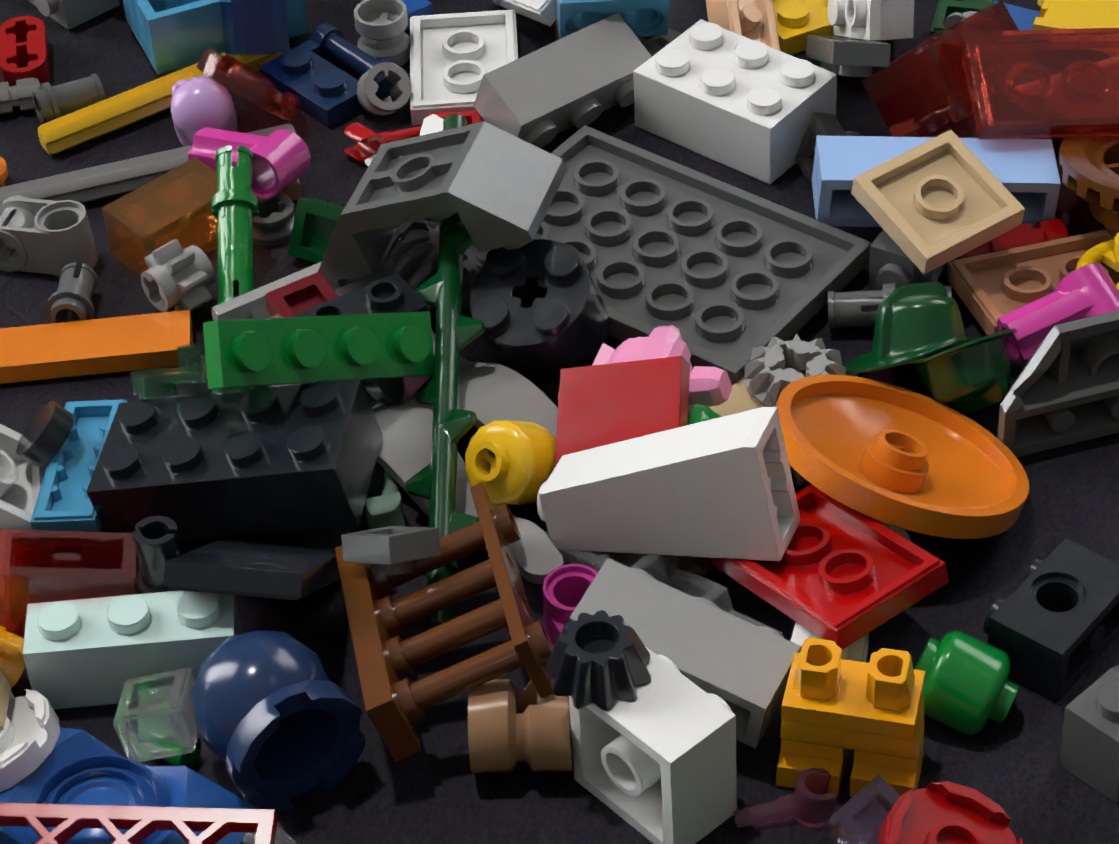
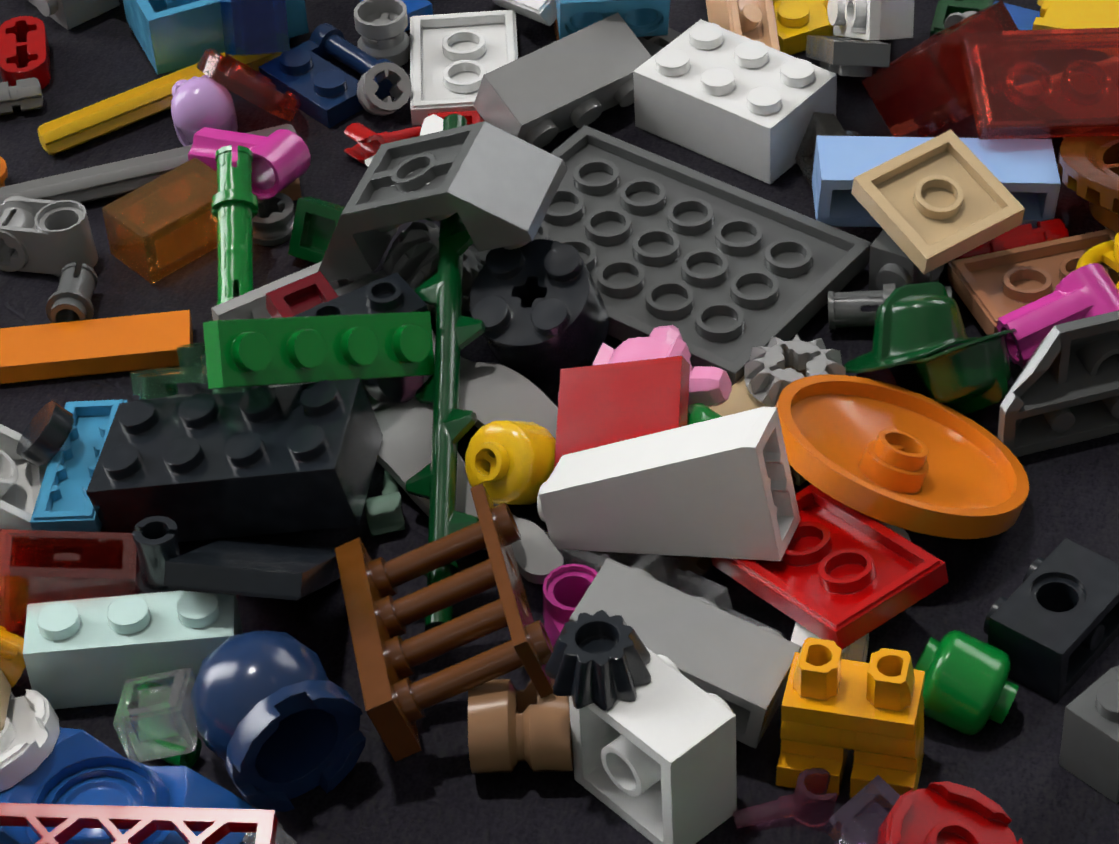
dark grey pin [32,73,106,123] -> none
light grey gear [141,239,216,312] -> none
dark grey plate [341,526,441,575] -> none

